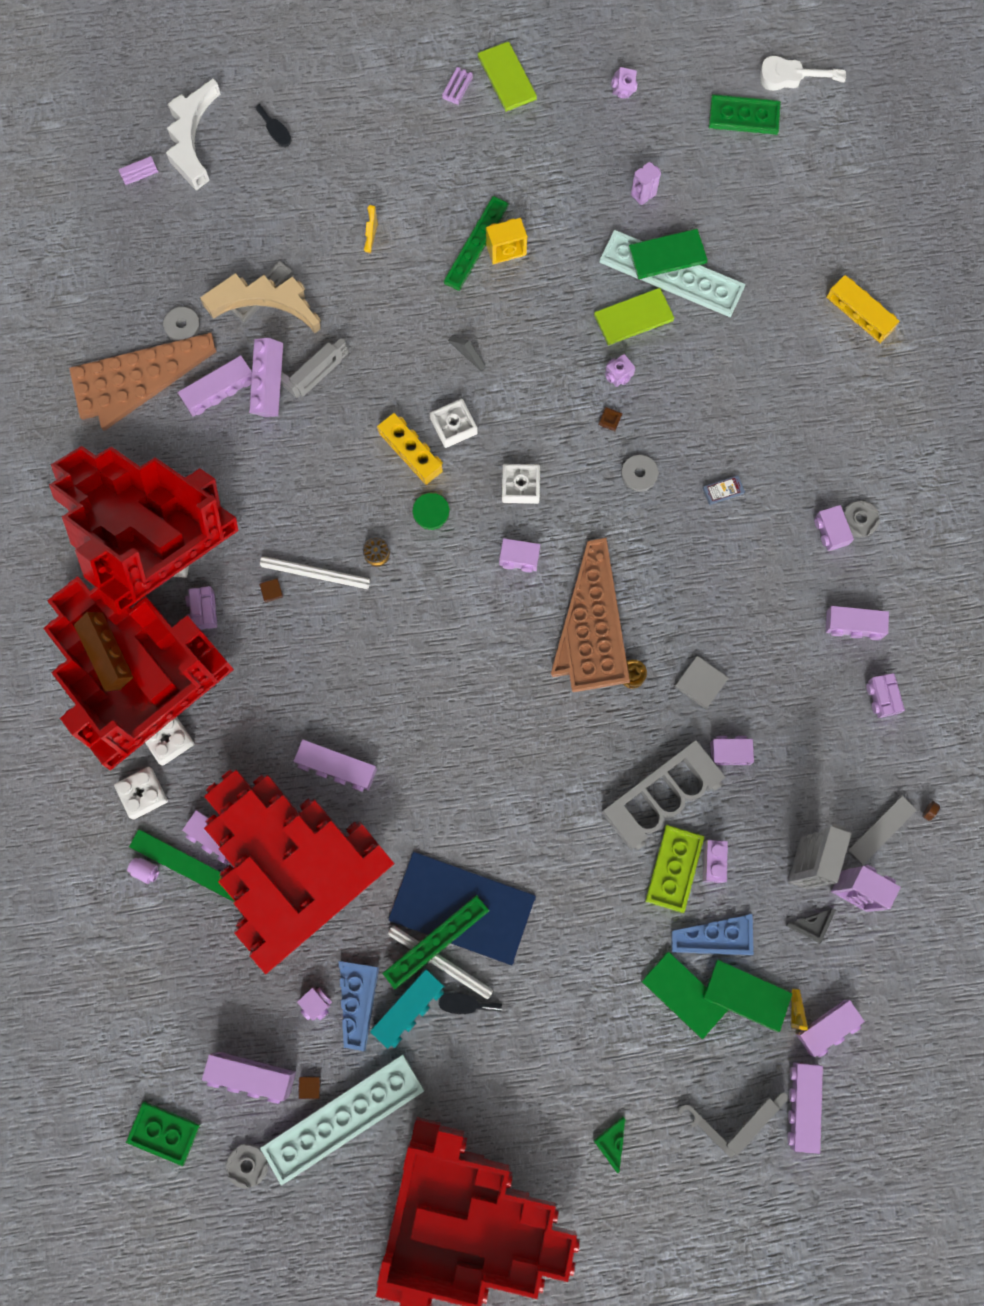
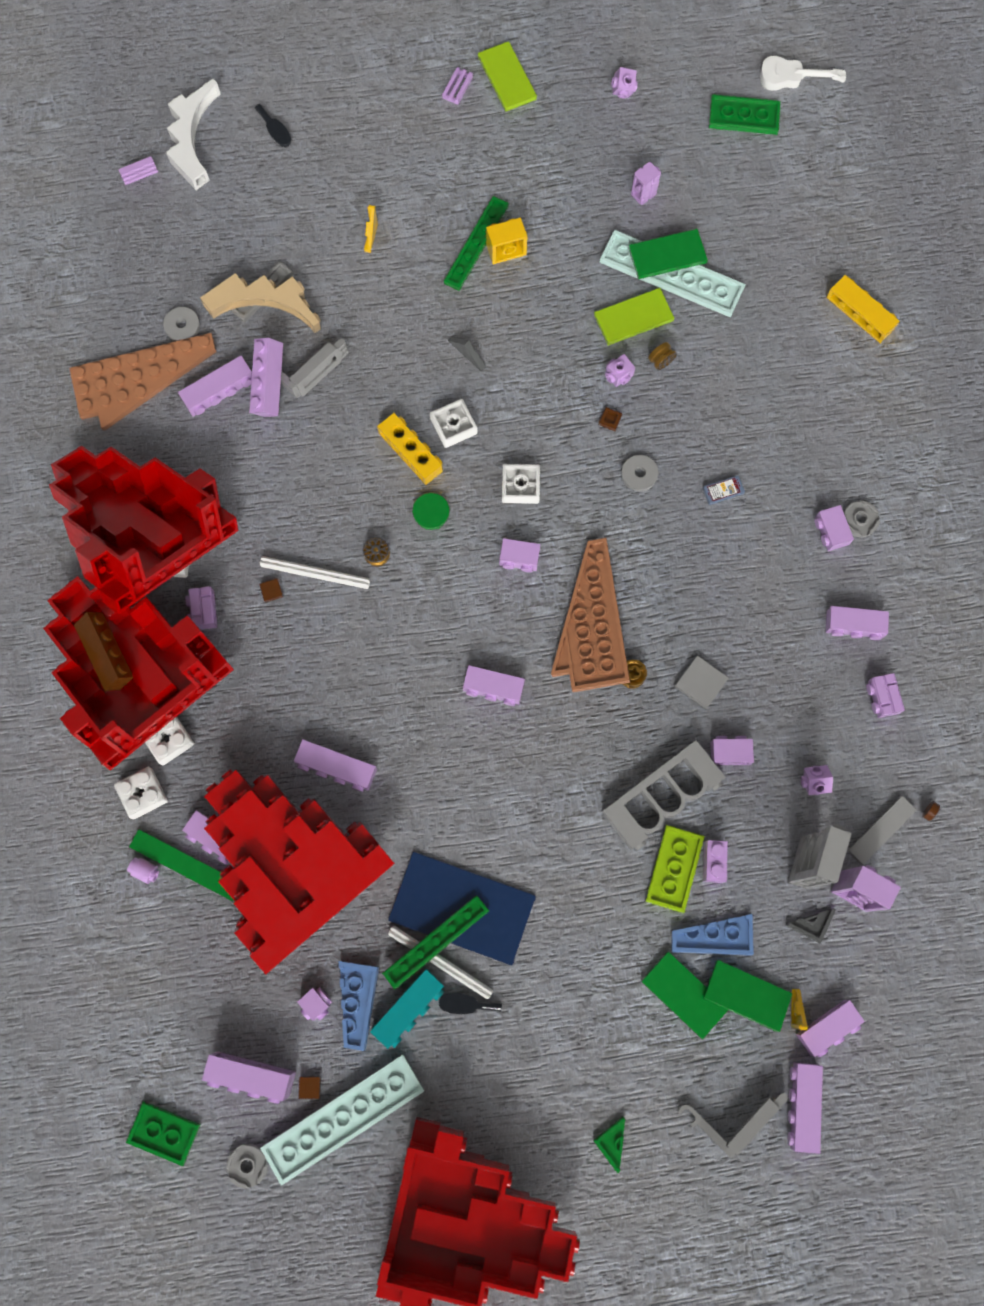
none -> lavender brick [463,665,525,706]
none -> pearl gold wheel [648,342,677,370]
none -> lavender brick [801,765,833,795]

